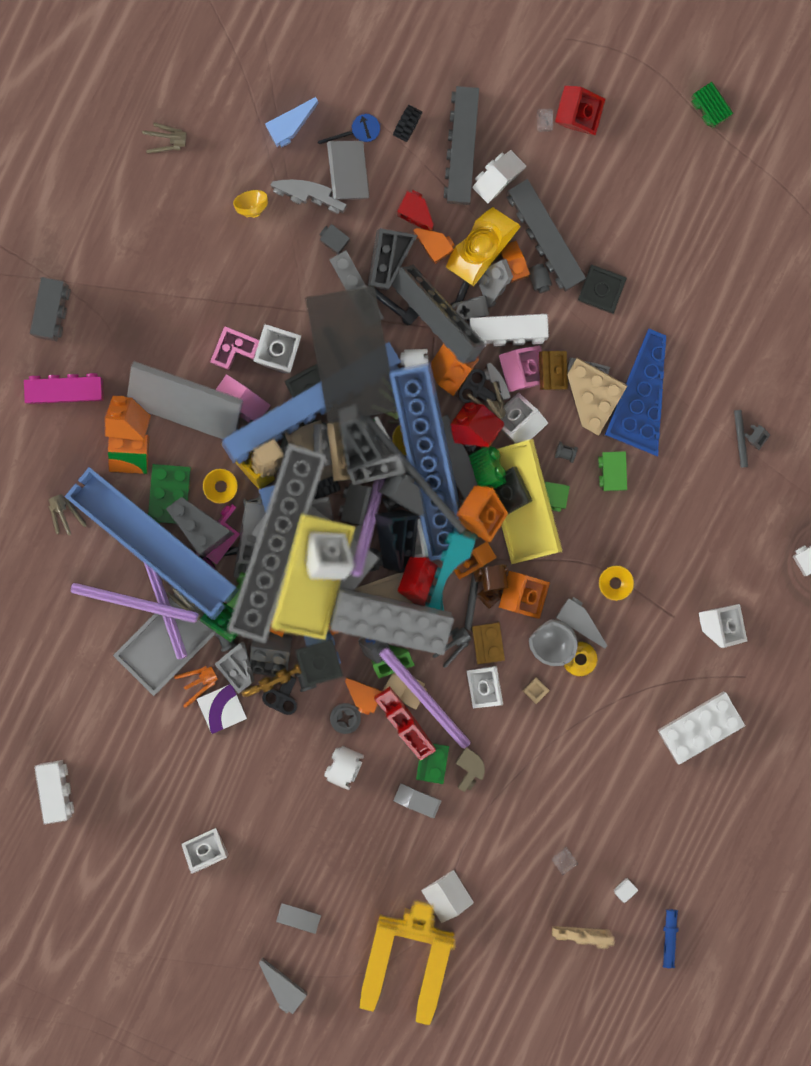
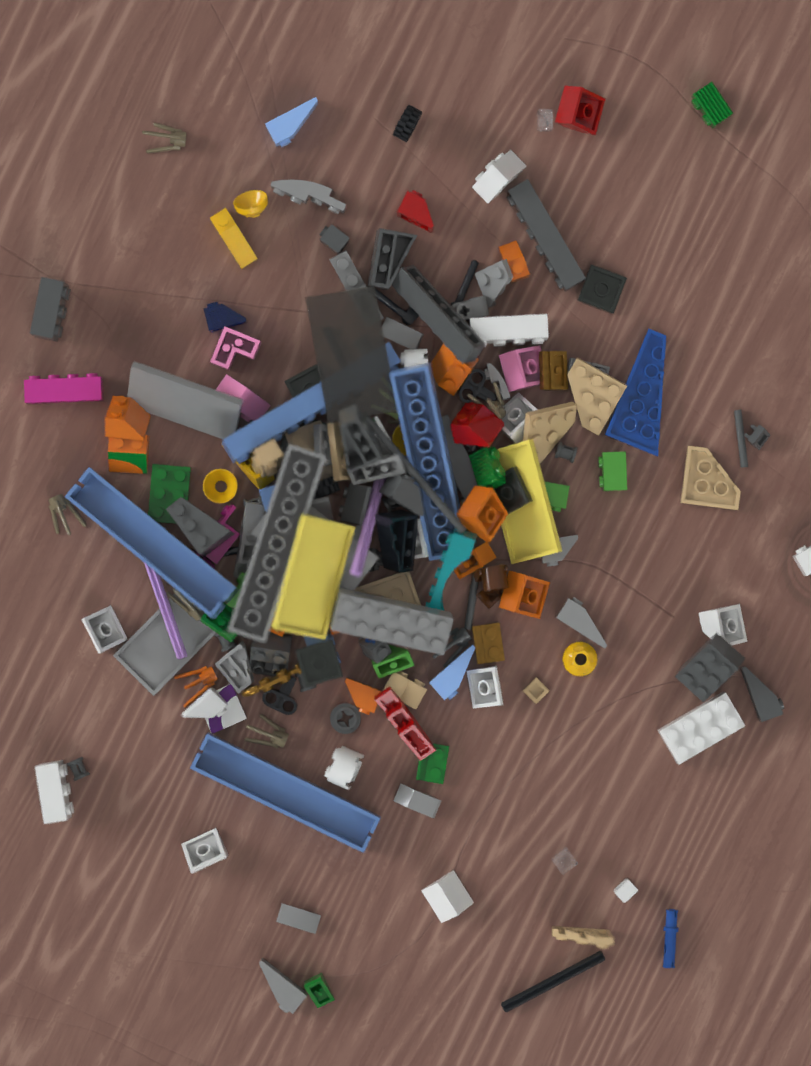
lavender axle [71,583,198,623] -> none
white slope [253,324,301,374] -> none
white slope [306,533,354,580] -> none
blue piece [318,114,380,144] -> none
light grey tile [327,141,369,200] -> none
yellow piece [360,901,455,1025] -> none
lavender axle [380,648,471,749] -> none
red slope [397,557,438,606] -> none
orange slope [413,228,455,264] -> none
dark grey brick [444,86,479,205] -> none
yellow slope [446,207,521,287] -> none
dark tan brick [455,747,485,792] -> none
dark grey brick [529,264,552,294] -> none
light grey cylinder [529,619,578,666] -> none
yellow piece [599,566,634,601] -> none
none -> dark grey bush [67,757,90,781]
none -> white slope [81,606,128,654]
none -> white slope [181,687,228,718]
none -> medium blue piece [190,732,381,853]
none -> clear blue slope [204,302,247,333]
none -> yellow slope [210,208,258,269]
none -> dark tan plant [245,714,289,749]
none -> green slope [304,973,335,1008]
none -> light grey slope [379,317,424,349]
none -> light blue slope [429,645,475,700]
none -> black axle [501,951,605,1012]
none -> tan plate [523,402,577,464]
none -> light grey slope [541,535,578,567]
none -> dark grey brick [675,632,745,702]
none -> tan plate [680,446,741,510]
none -> dark grey slope [740,666,785,722]

